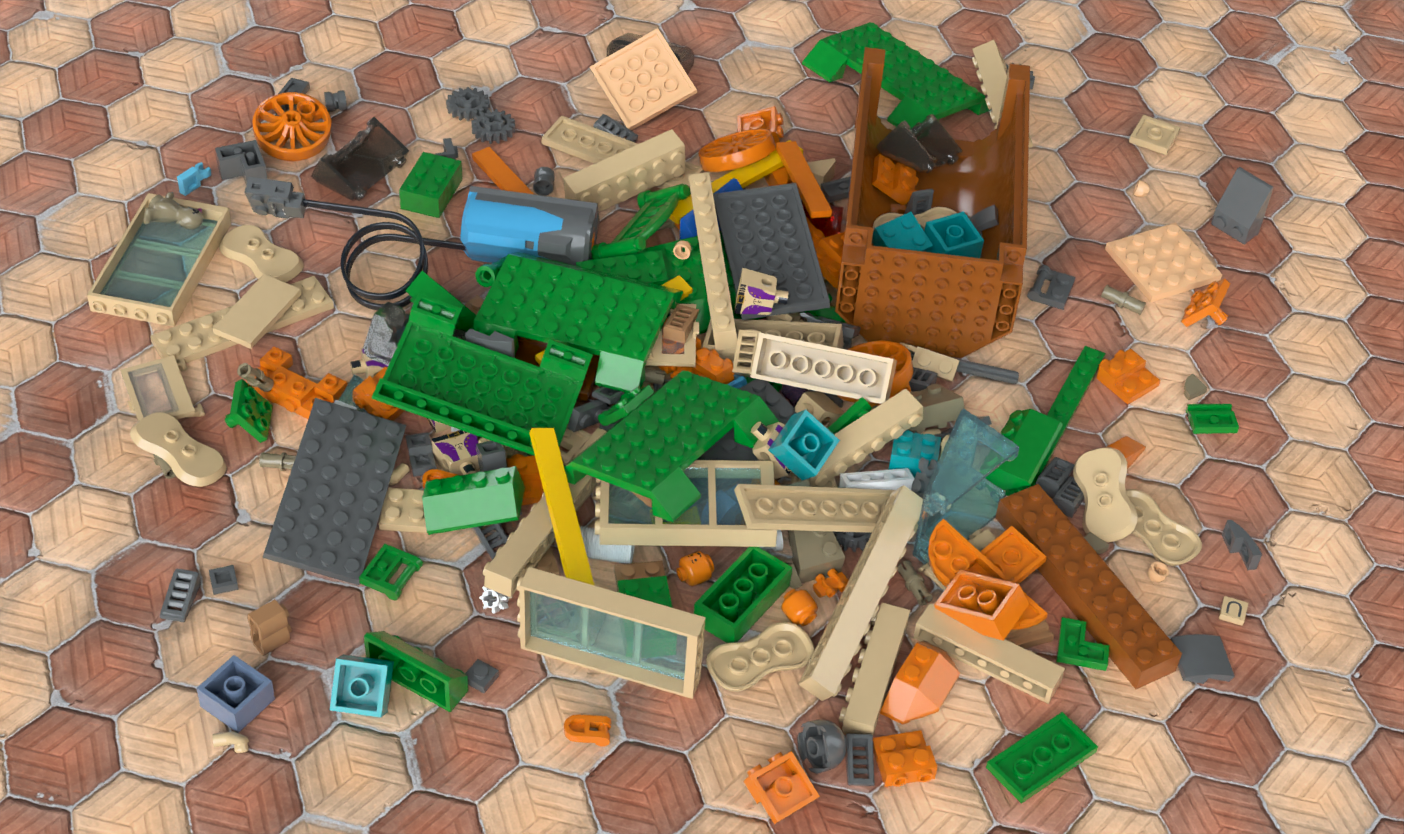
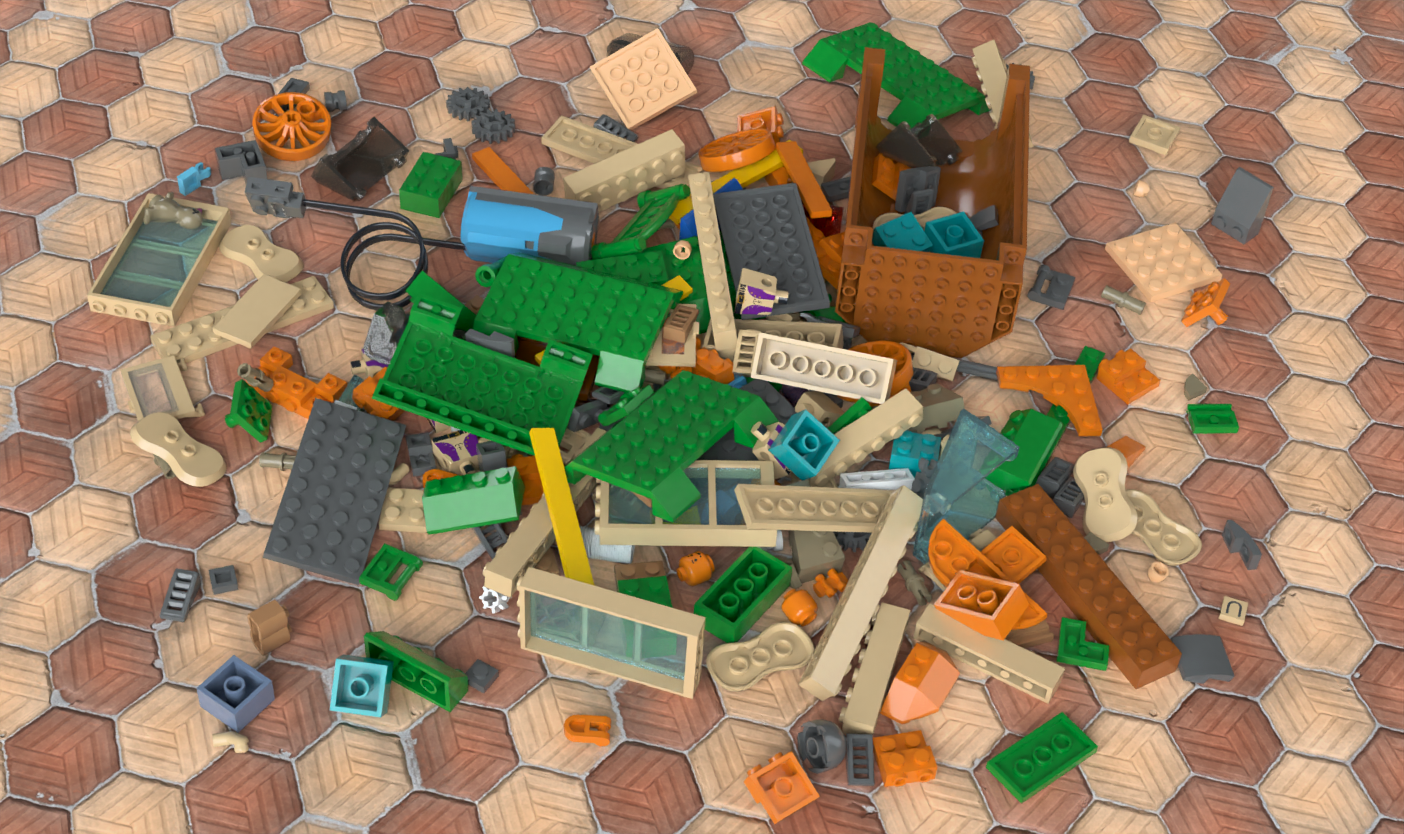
none -> dark grey slope [895,166,941,212]
none -> orange plate [996,365,1103,436]

